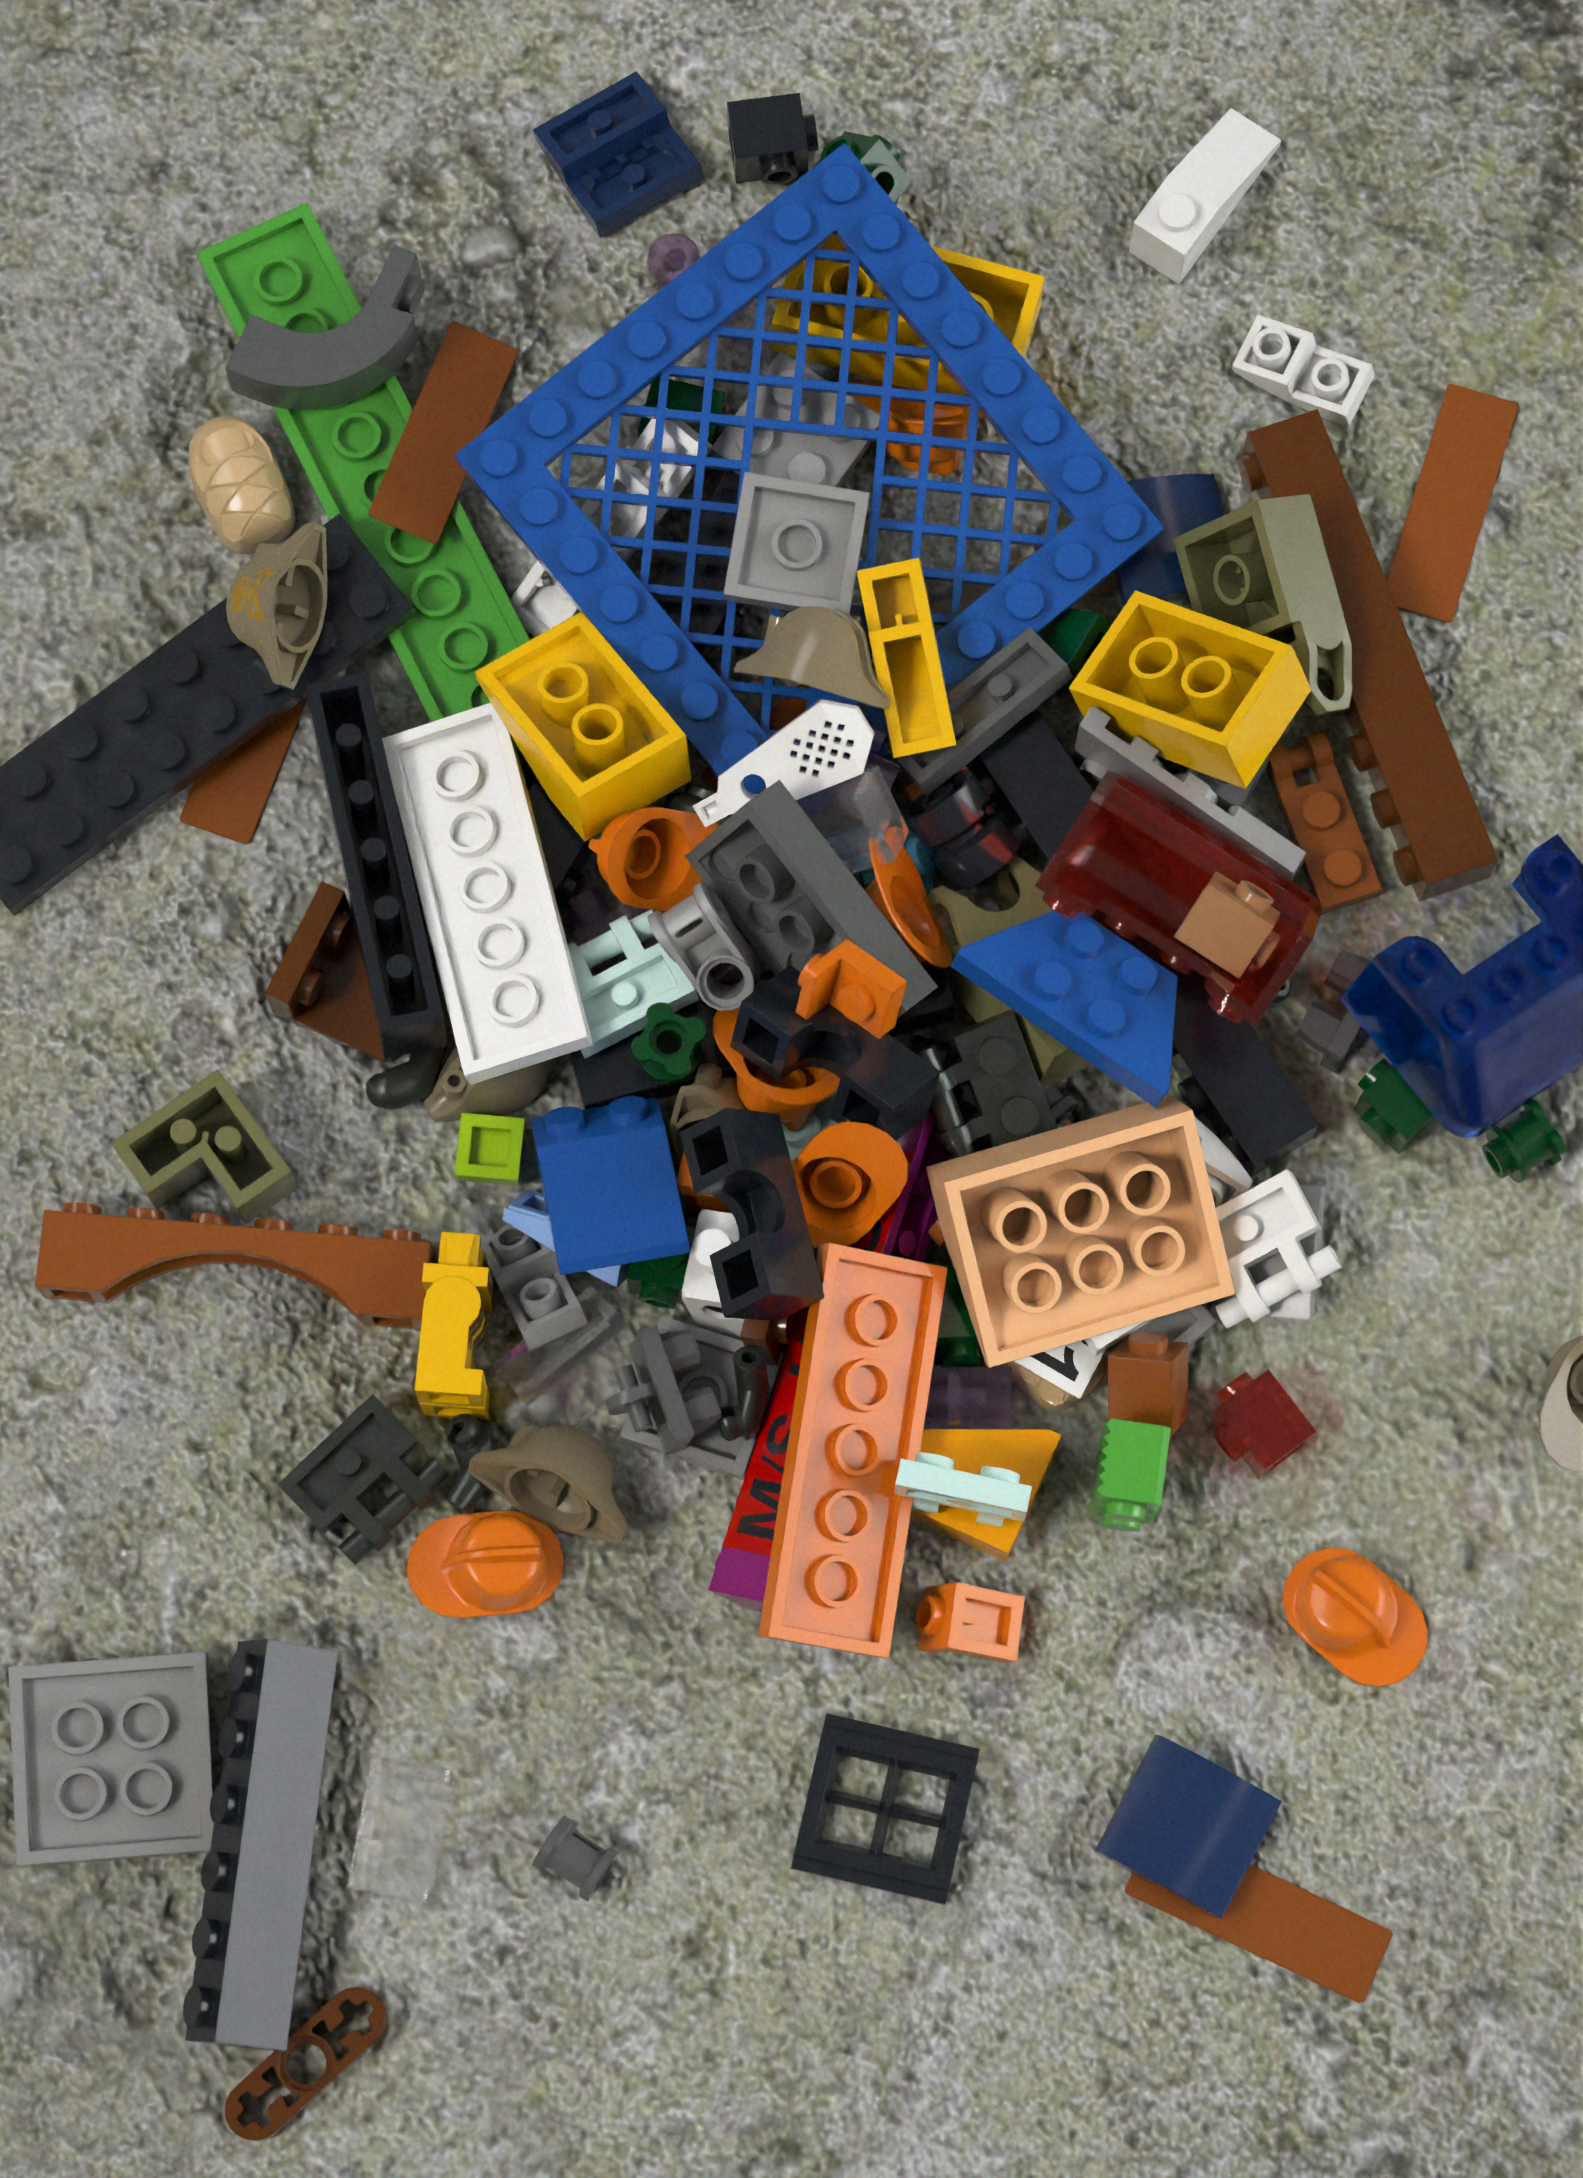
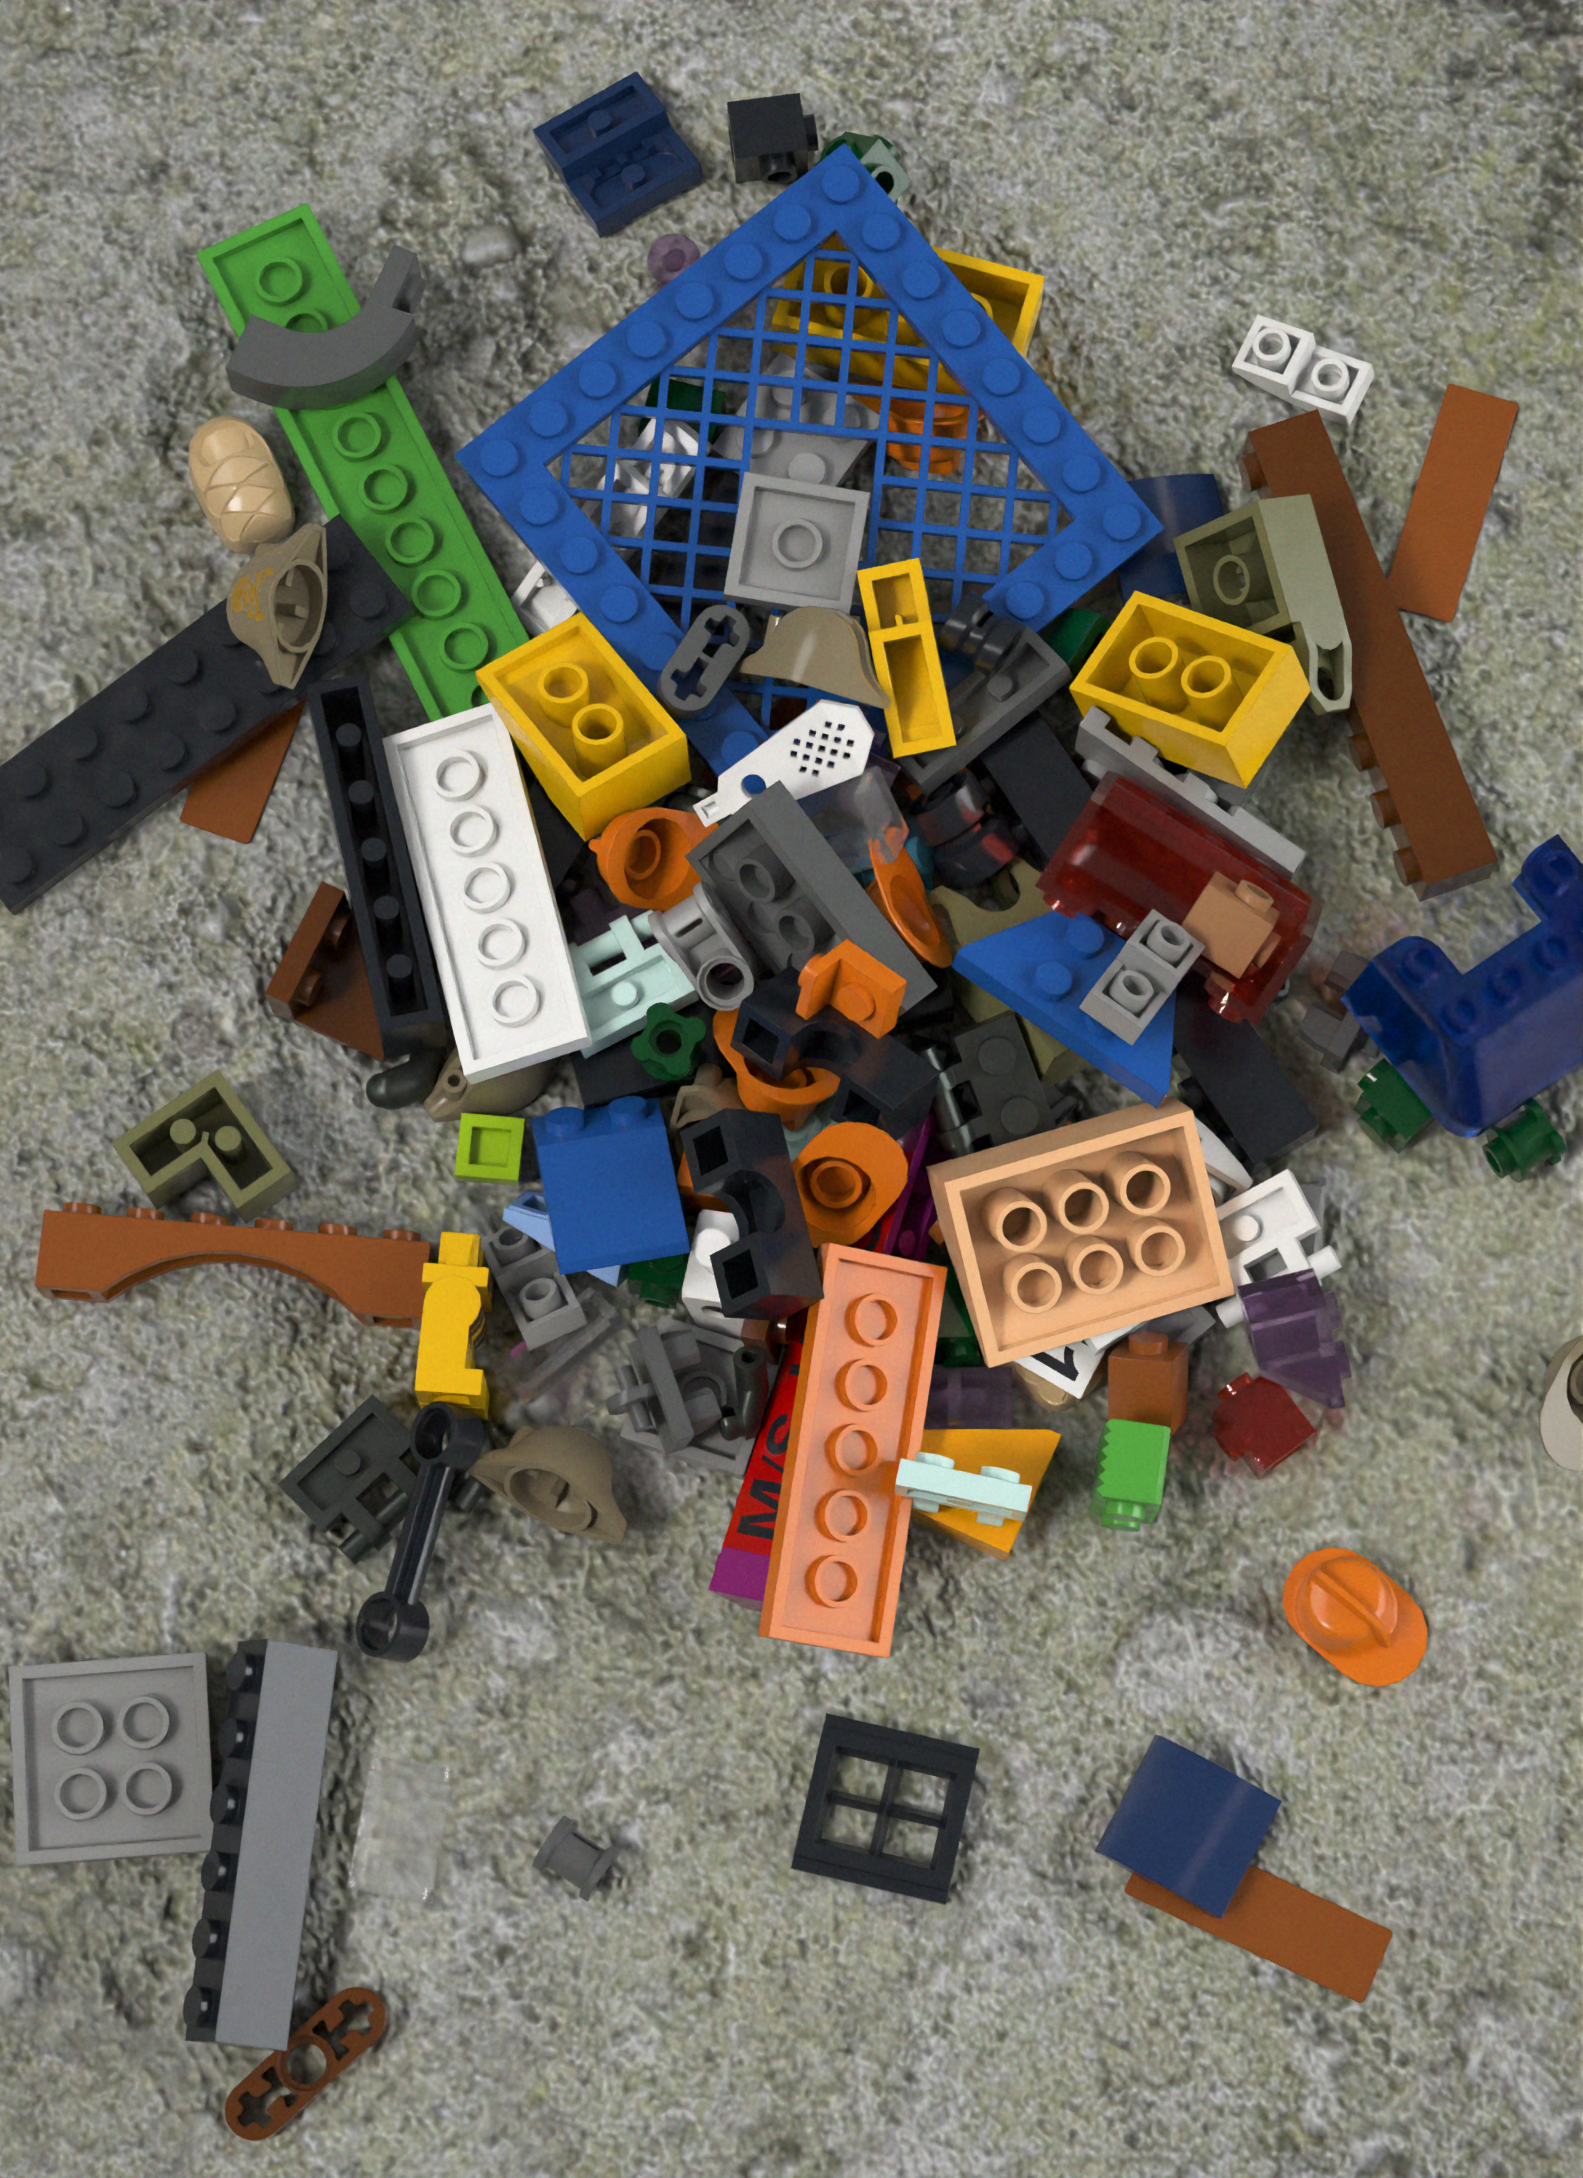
dark orange sticker [368,321,518,544] -> none
orange piece [406,1511,564,1618] -> none
orange bracket [916,1582,1025,1663] -> none
white slope [1129,108,1281,284] -> none
dark orange plate [1266,730,1382,916] -> none
none -> black piece [356,1401,484,1663]
none -> dark grey beam [656,605,750,719]
none -> black wheel [937,591,1025,679]
none -> light grey slope [1079,909,1206,1046]
none -> clear purple slope [1237,1268,1352,1409]

